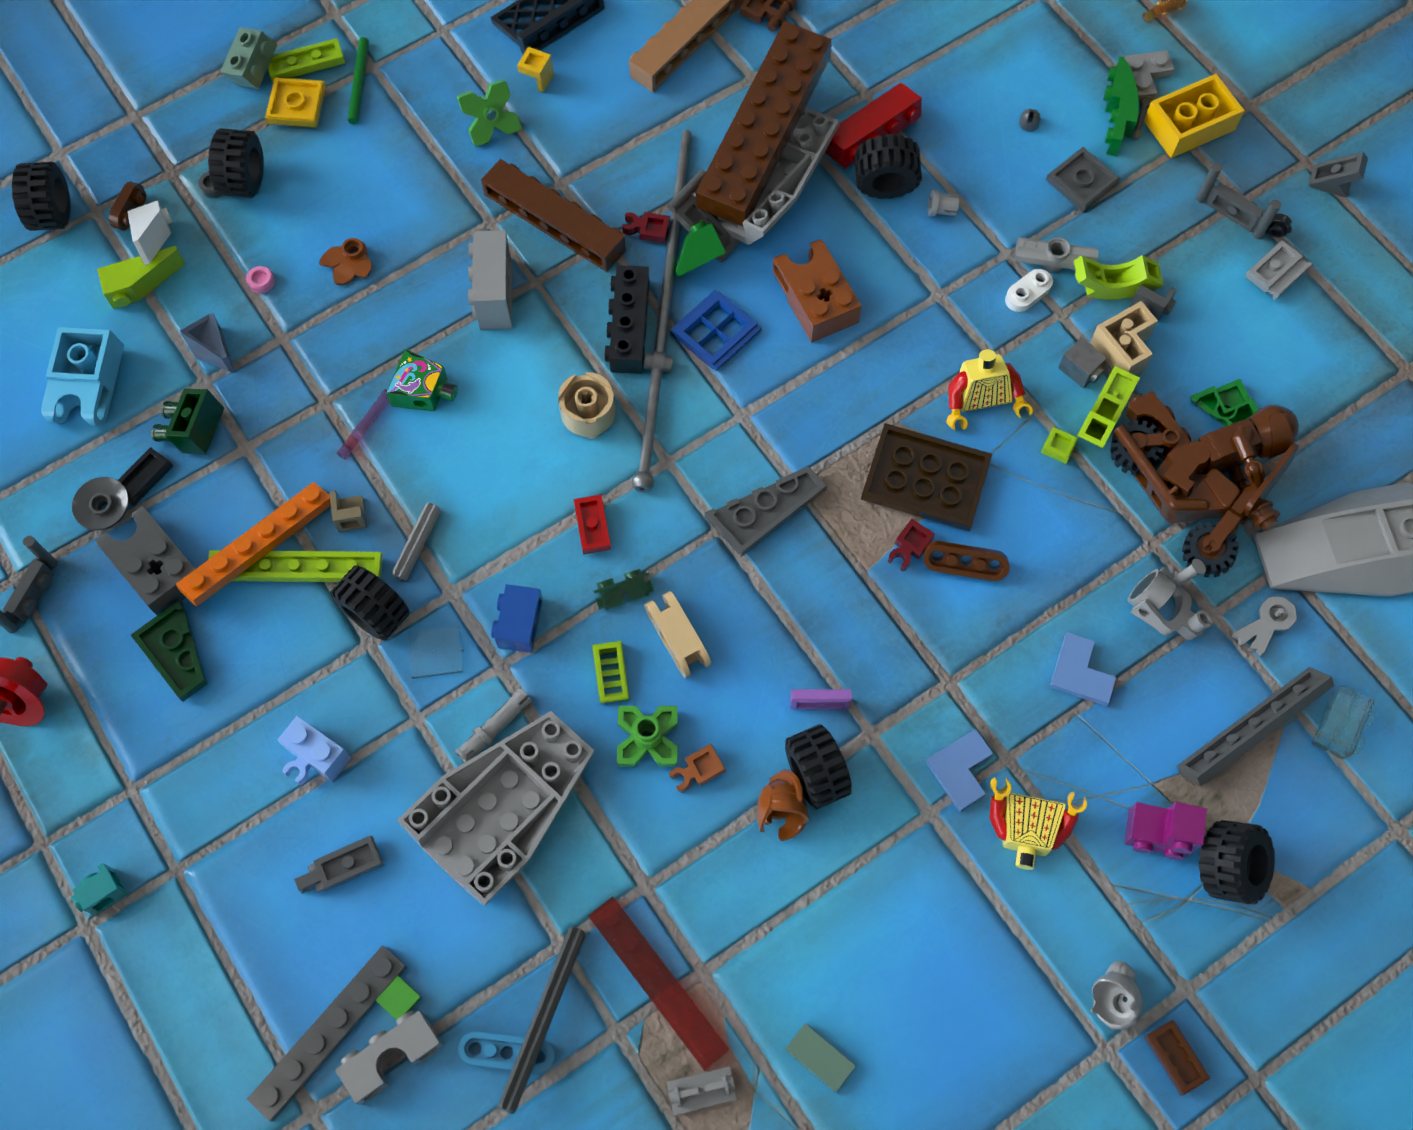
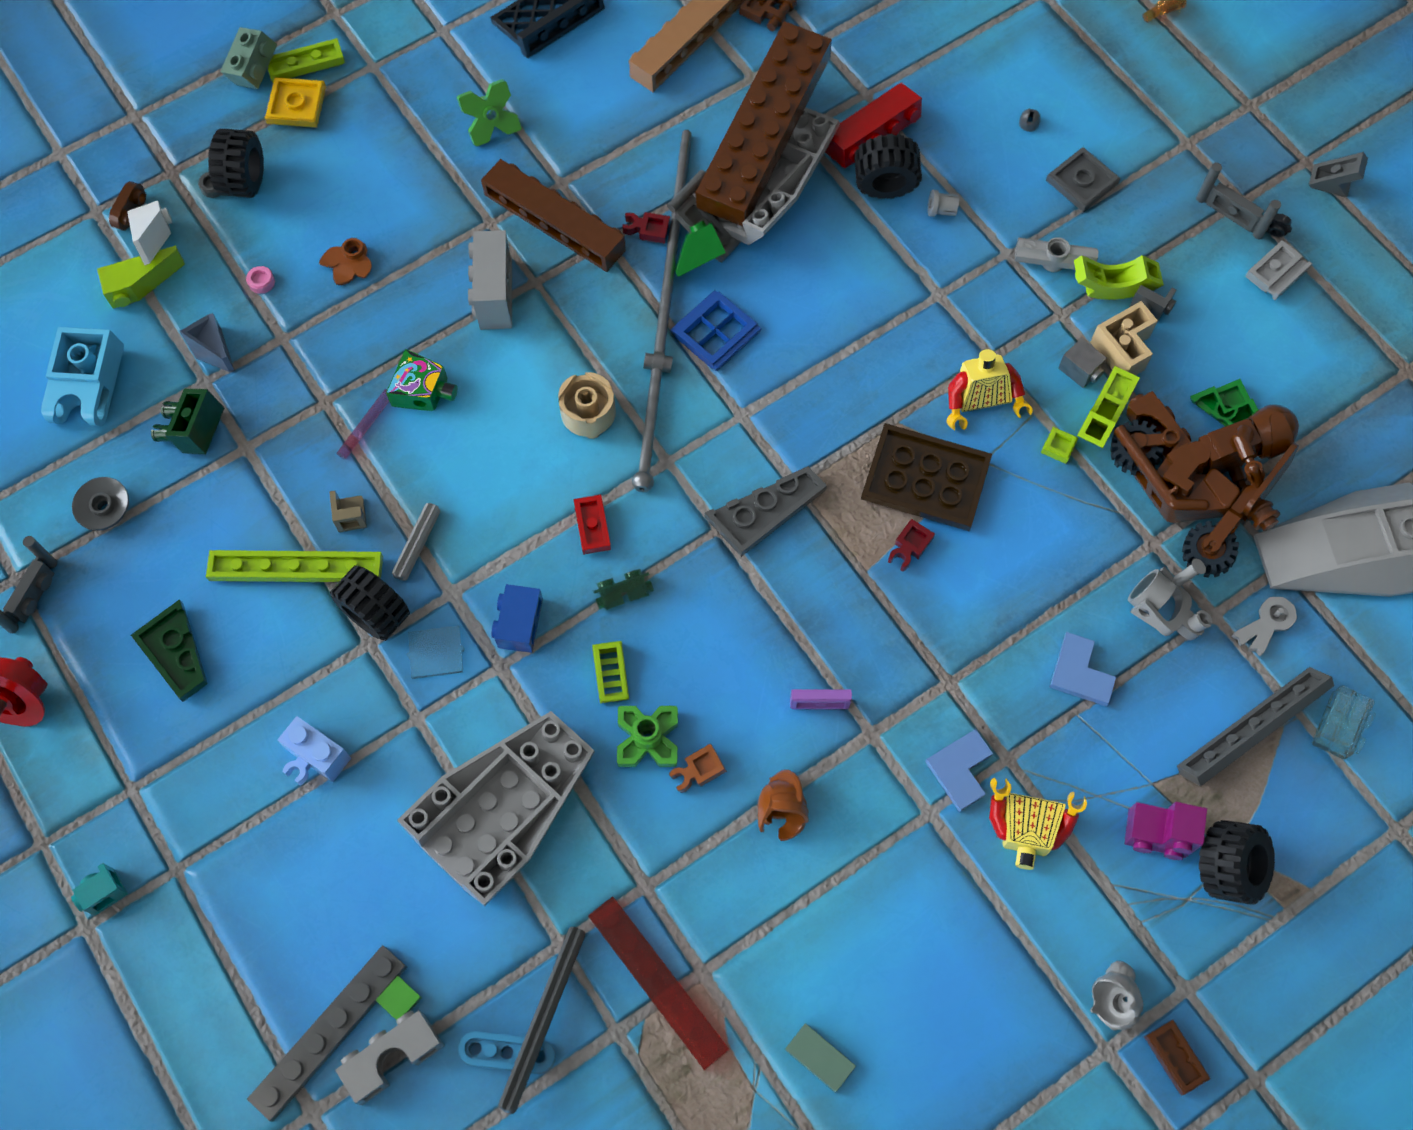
black tyre [12,162,71,231] -> none
dark grey brick [95,506,195,615] -> none
black tile [117,447,173,506] -> none
orange plate [176,482,331,607] -> none
dark grey hinge [294,835,384,894] -> none
green bar [348,37,369,124] -> none
light grey pin [455,688,532,763] -> none
yellow panel [517,47,554,92] -> none
black brick [605,265,650,374] -> none
tan piece [644,591,712,678] -> none
light grey hinge [666,1066,737,1115] -> none
dark orange brick [772,239,862,343] -> none
black tyre [785,724,852,810] -> none
reddish brown plate [923,541,1010,581] -> none
white plate [1005,269,1053,312] -> none
green slope [1103,56,1139,156] -> none
light grey plate [1121,50,1174,102] -> none
dark grey hinge [1131,98,1151,140] -> none
yellow brick [1144,74,1245,158] -> none

